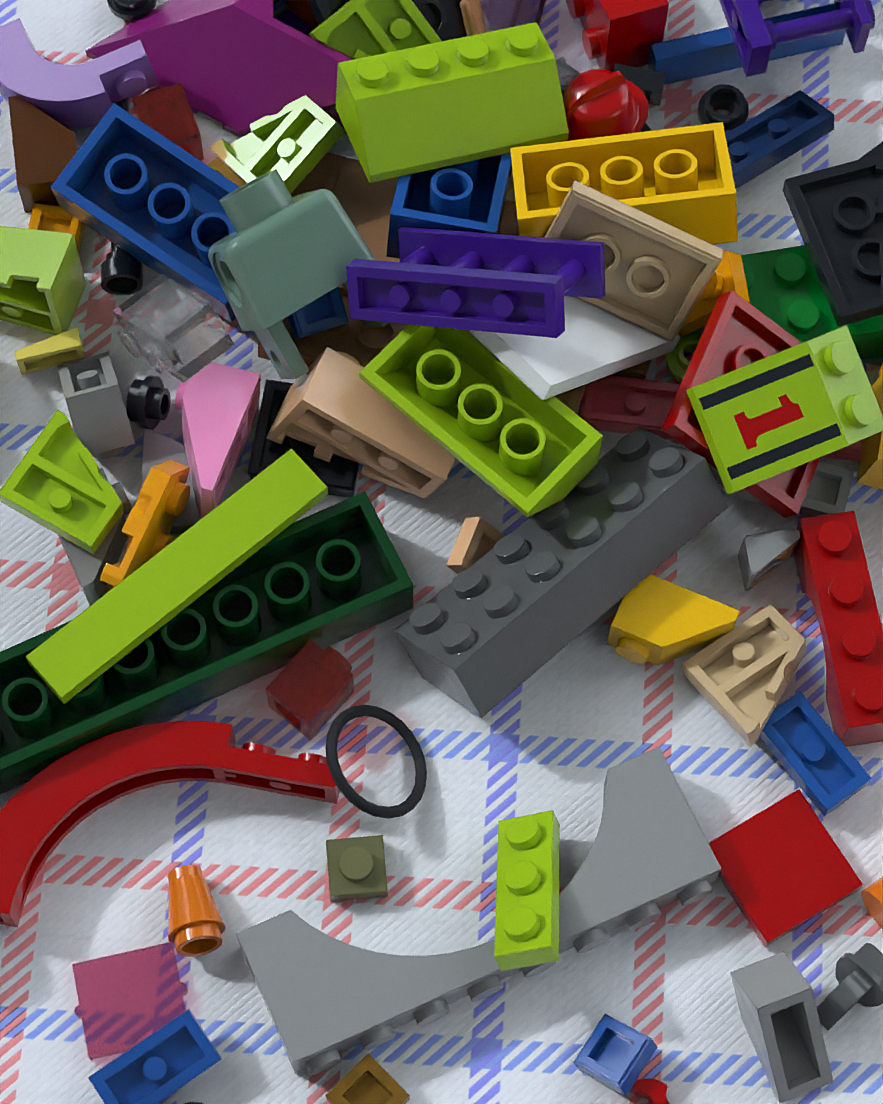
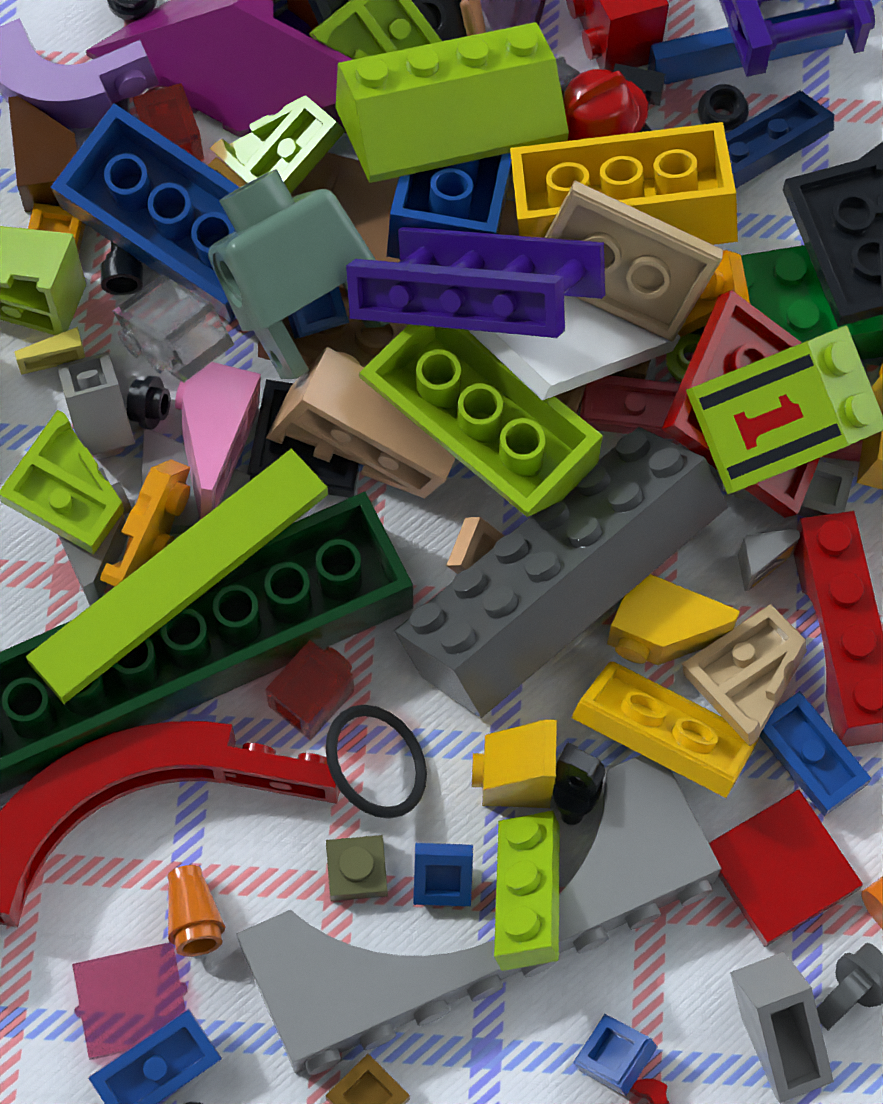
none -> blue plate [413,843,473,907]
none -> yellow slope [472,719,557,808]
none -> black piece [553,742,605,825]
none -> yellow tile [571,661,759,798]

